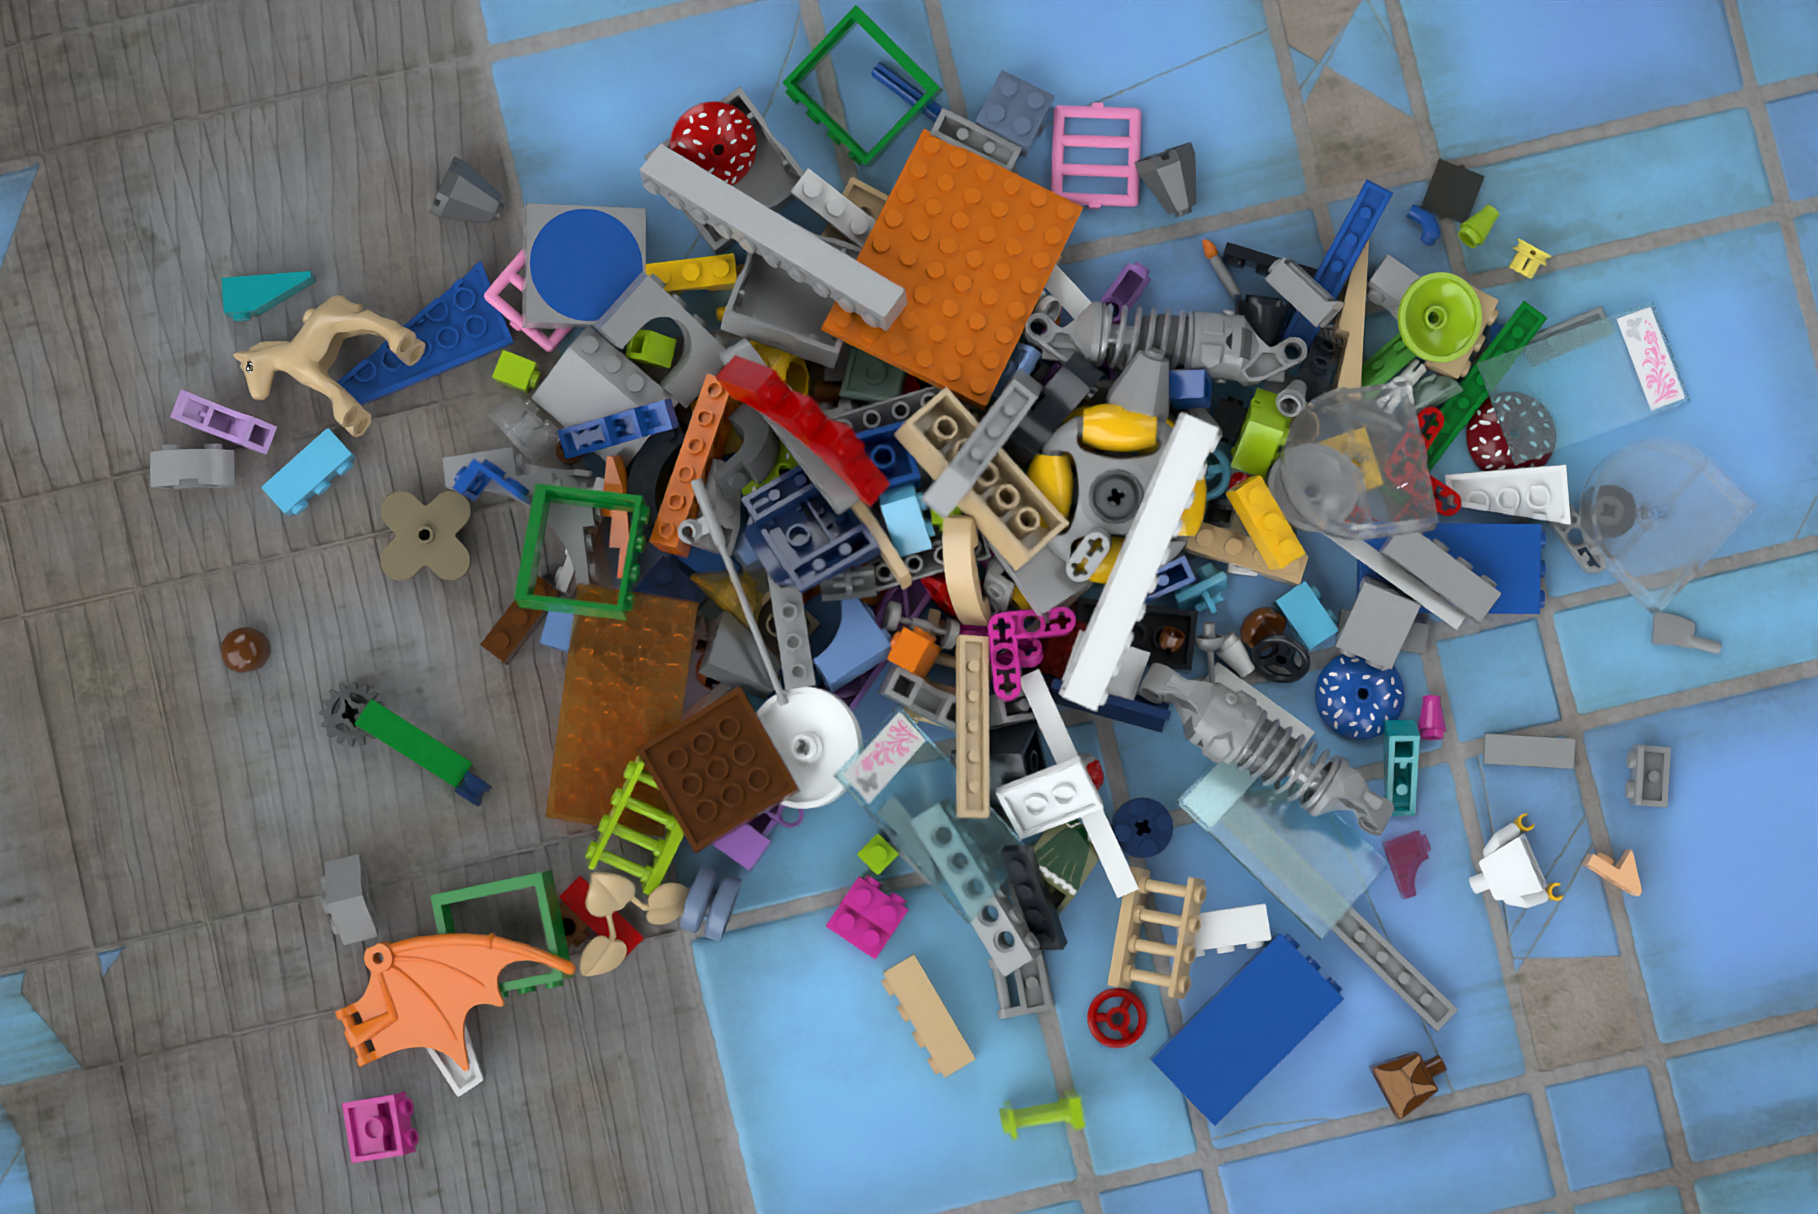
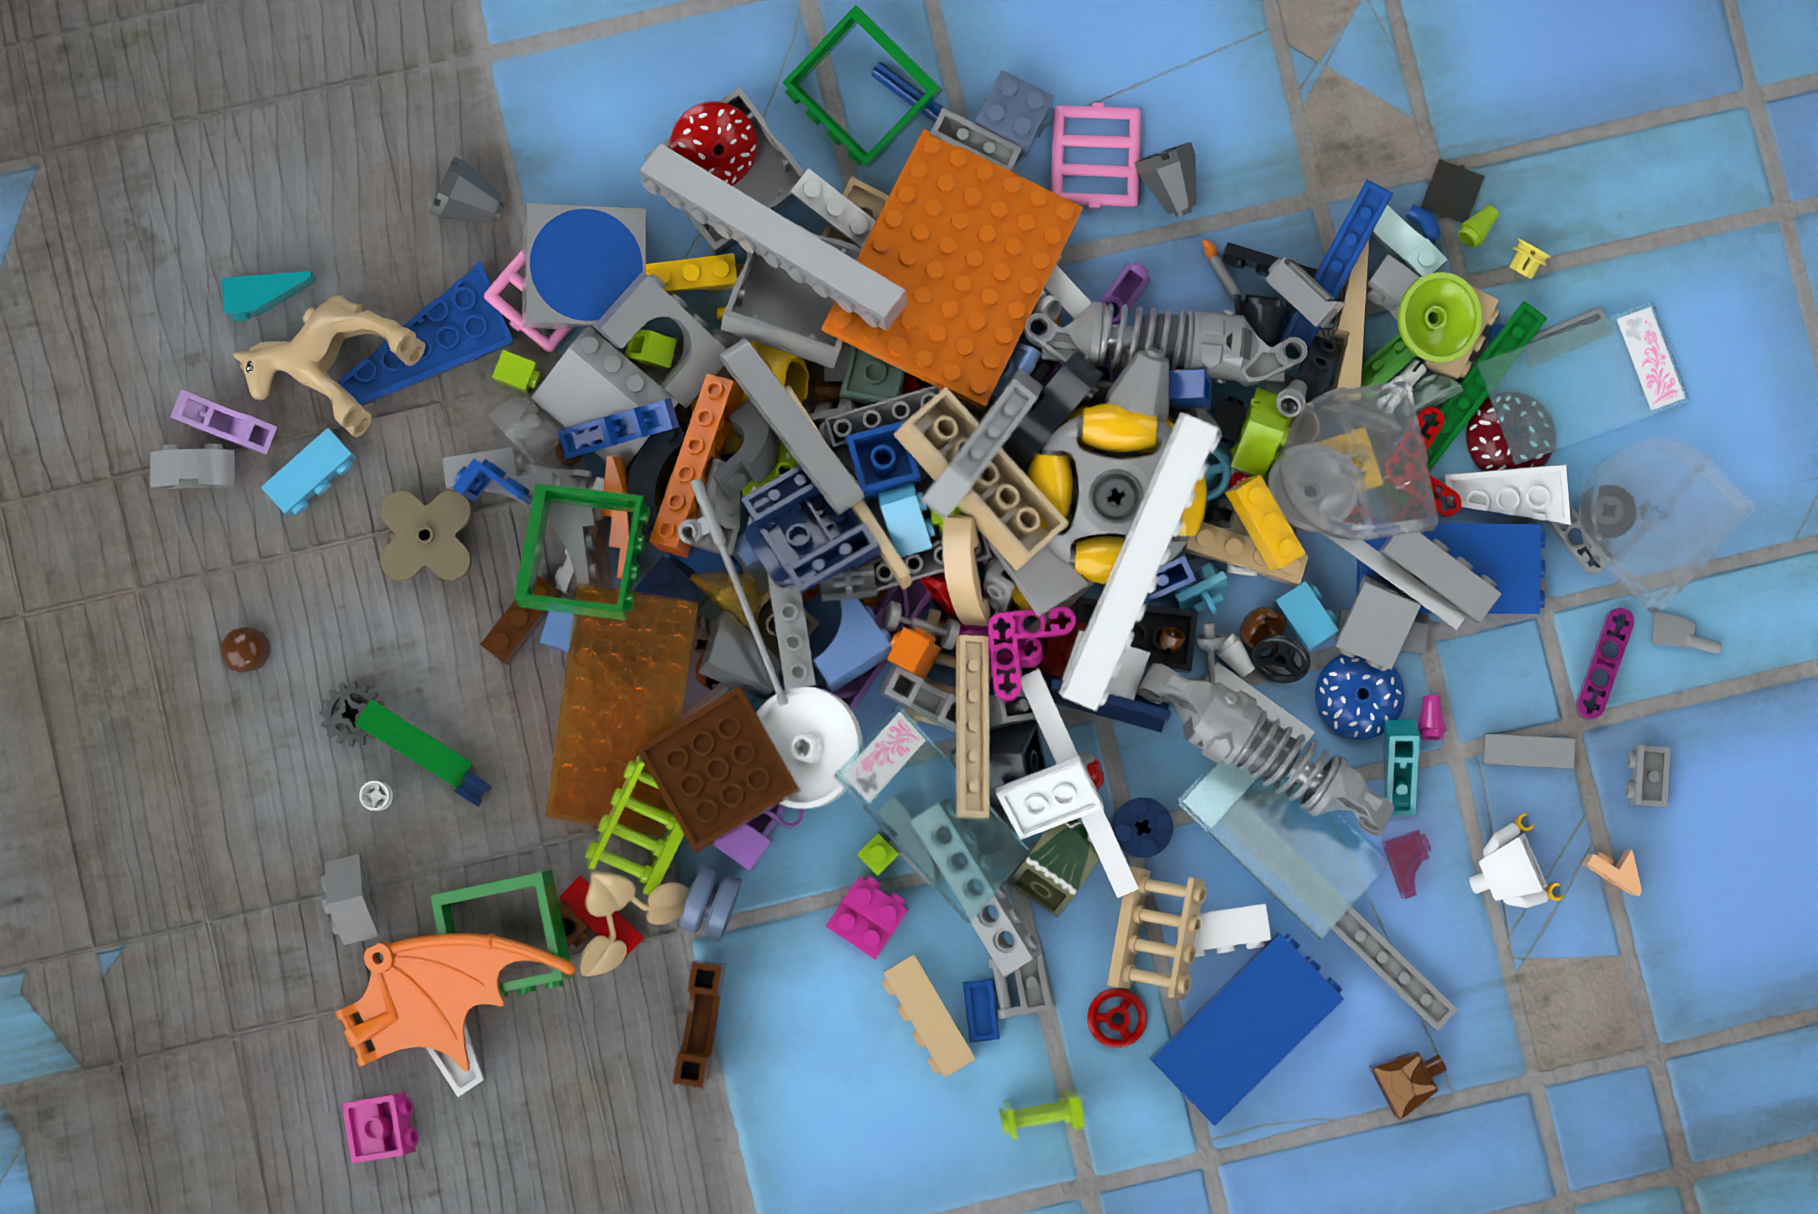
red arch [715,355,890,506] -> none
black plate [1000,845,1068,950] -> none
light grey beam [1066,528,1112,582] -> none
none -> white wheel [359,781,394,811]
none -> reddish brown arch [673,960,726,1088]
none -> blue tile [963,979,1000,1043]
none -> light aqua slope [1372,205,1447,277]
none -> magenta beam [1575,608,1634,719]

